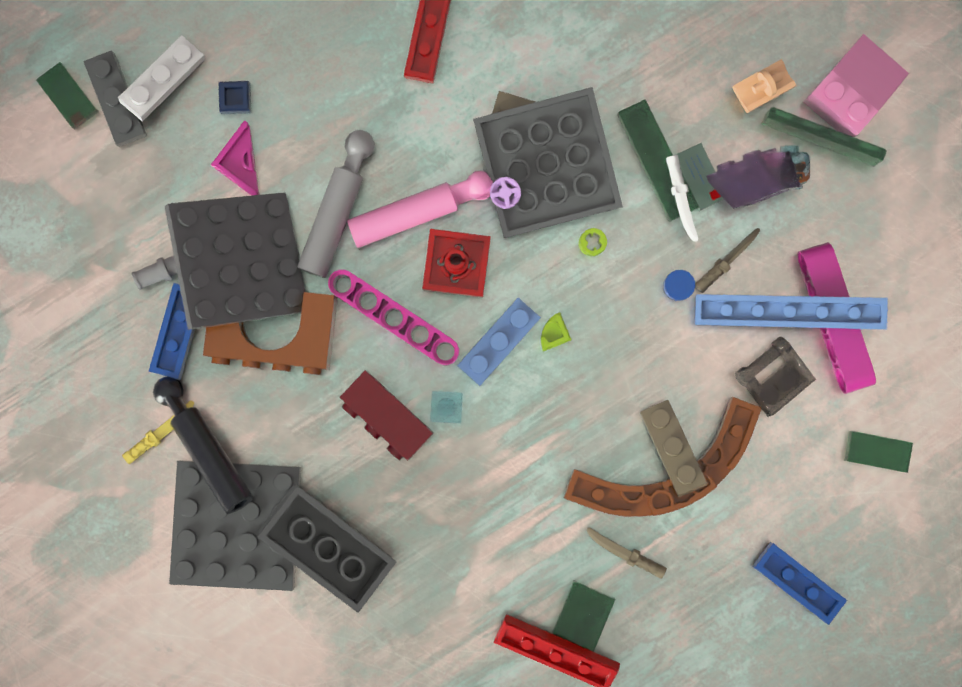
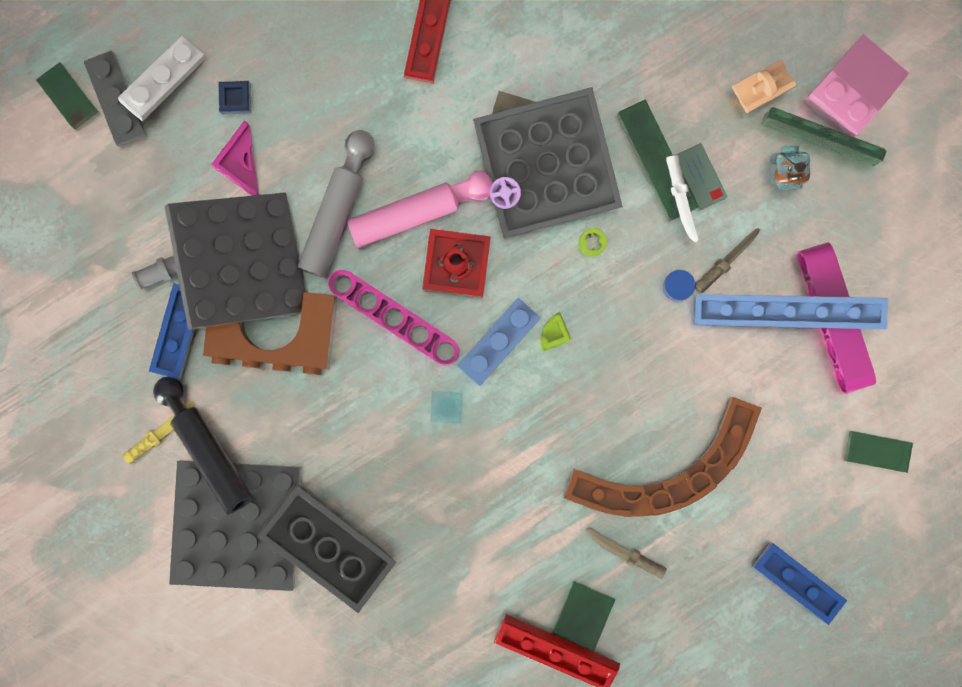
dark red brick [339,370,434,461] -> none
dark tan plate [640,400,707,498] -> none
clear purple slope [706,148,801,209] -> none
clear smoke plate [735,337,816,417] -> none

